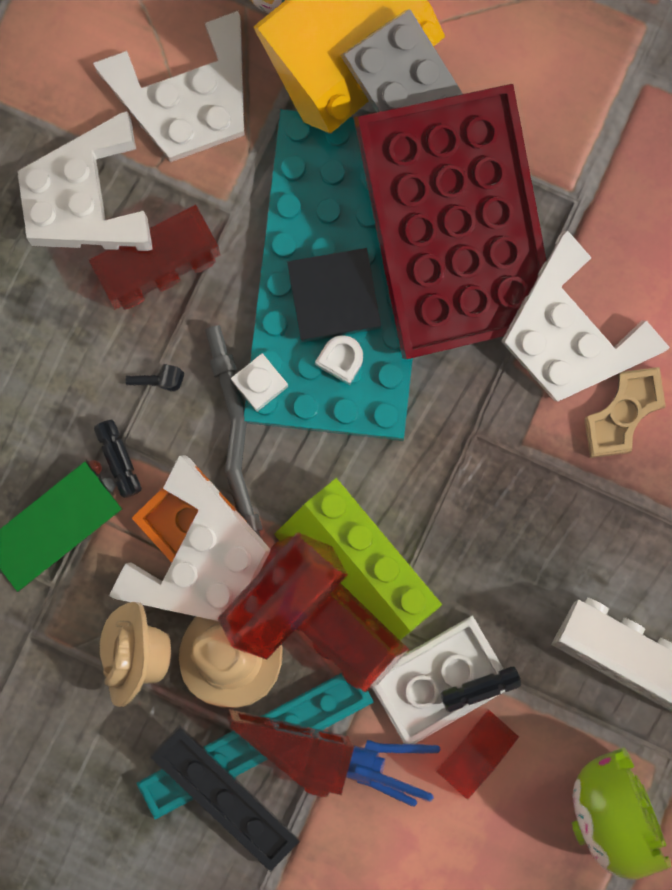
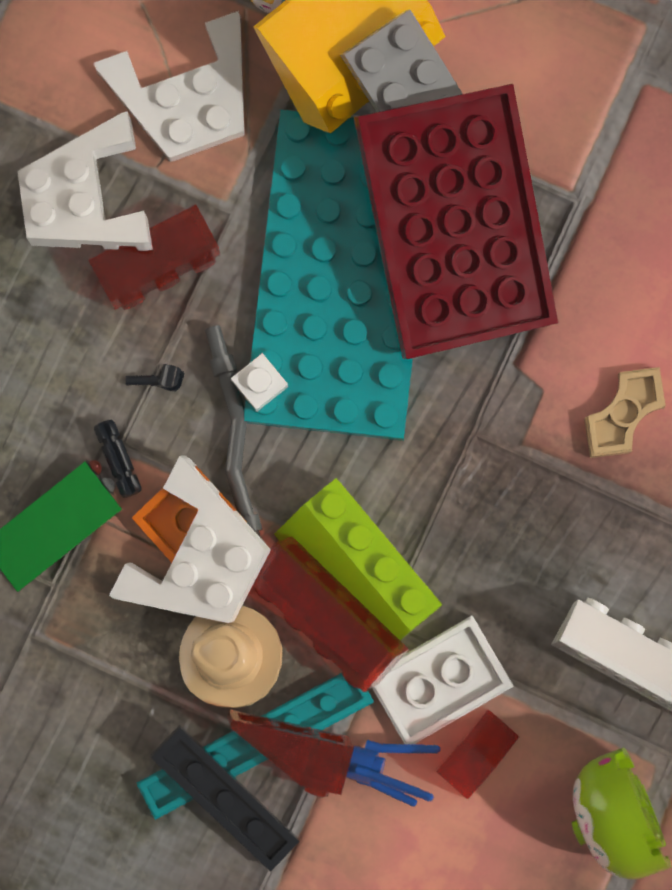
tan hat [100,602,171,707] -> none
clear red brick [218,532,348,660] -> none
black tile [287,248,381,342] -> none
white tile [315,336,363,386] -> none
black axle [441,666,521,712] -> none
white wing [501,231,670,402] -> none

